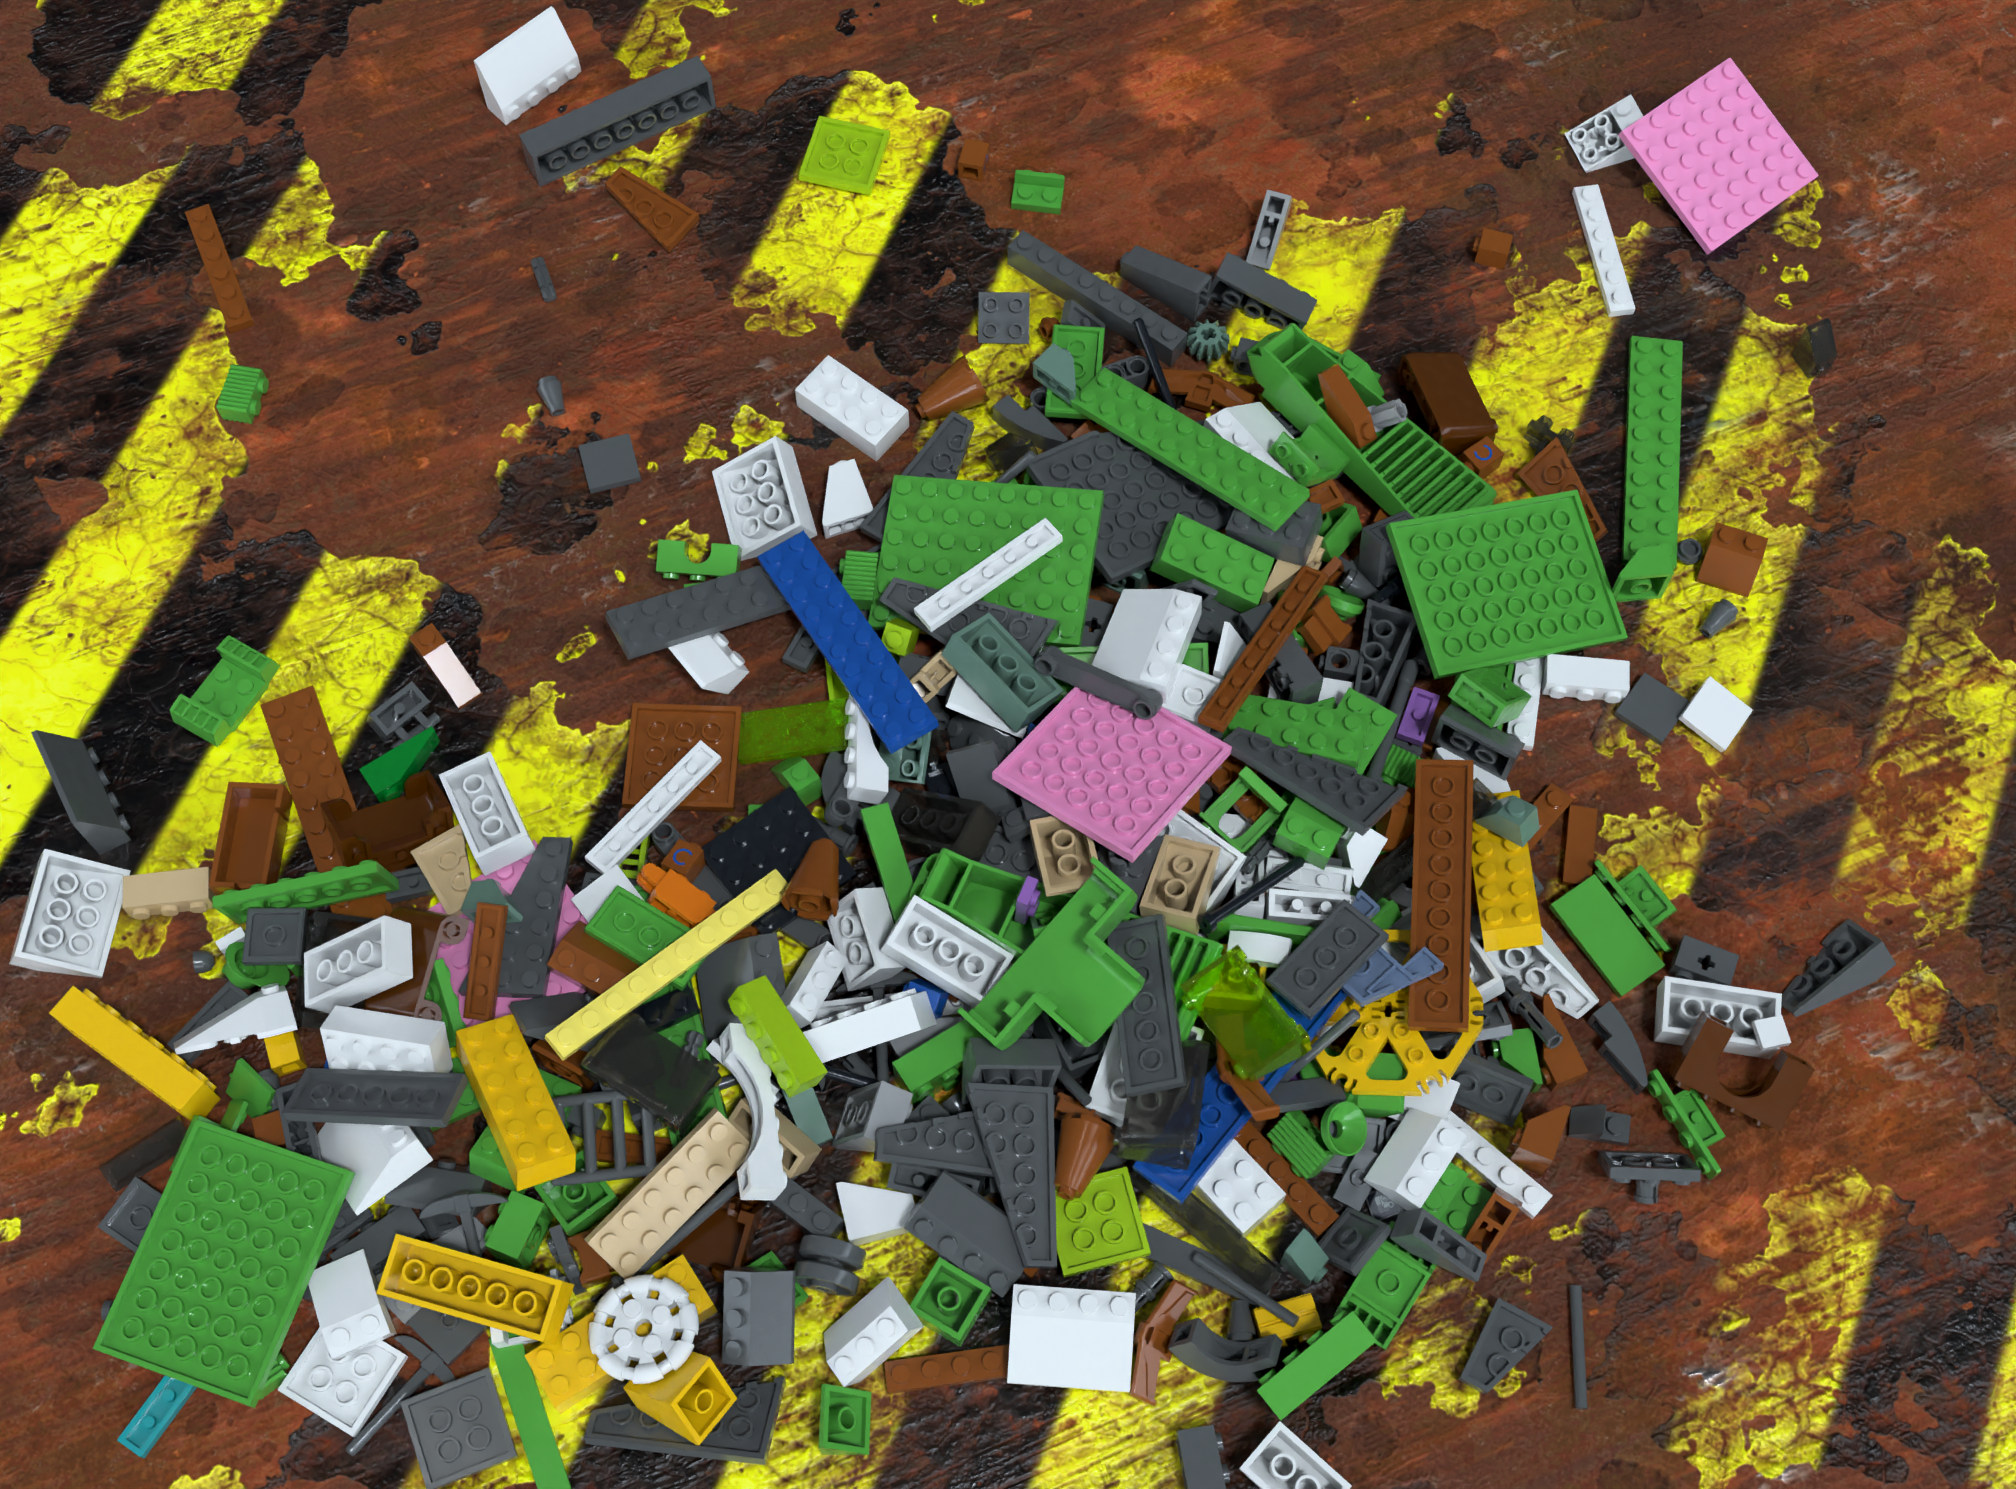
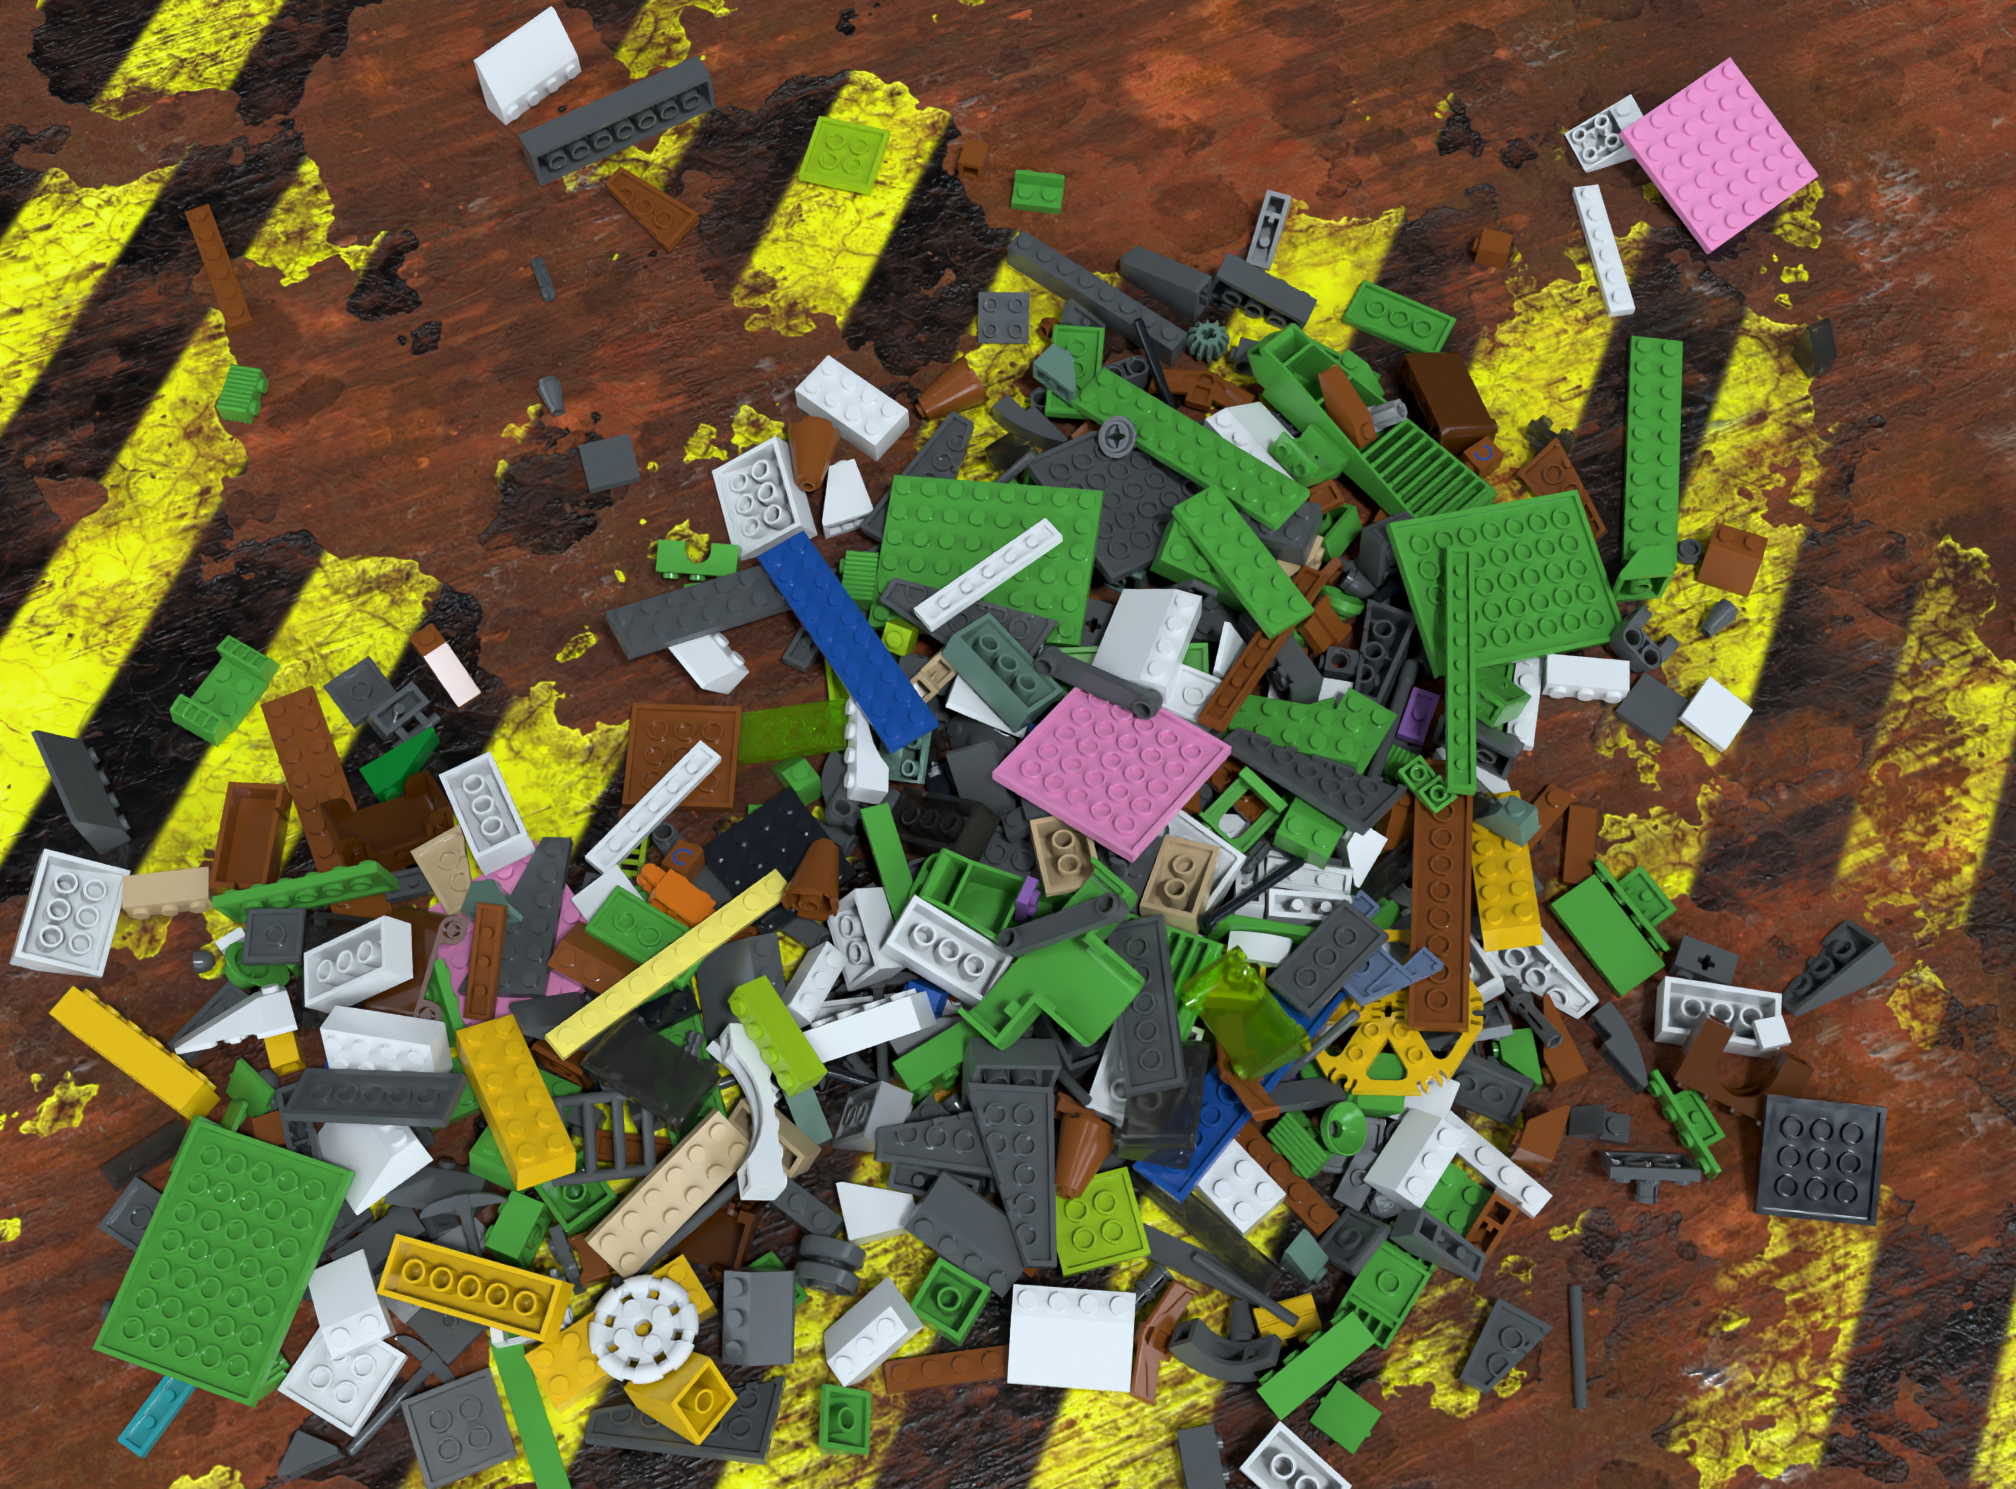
none -> dark grey slope [277,1430,346,1482]
none -> dark grey tile [323,656,397,729]
none -> dark orange cone [788,416,840,492]
none -> dark grey piece [998,892,1129,958]
none -> dark grey gear [1099,415,1139,459]
none -> bright green plate [1171,484,1314,639]
none -> bright green piece [1309,1380,1382,1455]
none -> bright green tile [1342,280,1456,352]
none -> bright green slope [1396,755,1457,815]
none -> bright green plate [1445,545,1477,795]
none -> dark grey piece [1609,604,1680,674]
none -> black plate [1753,1094,1887,1226]

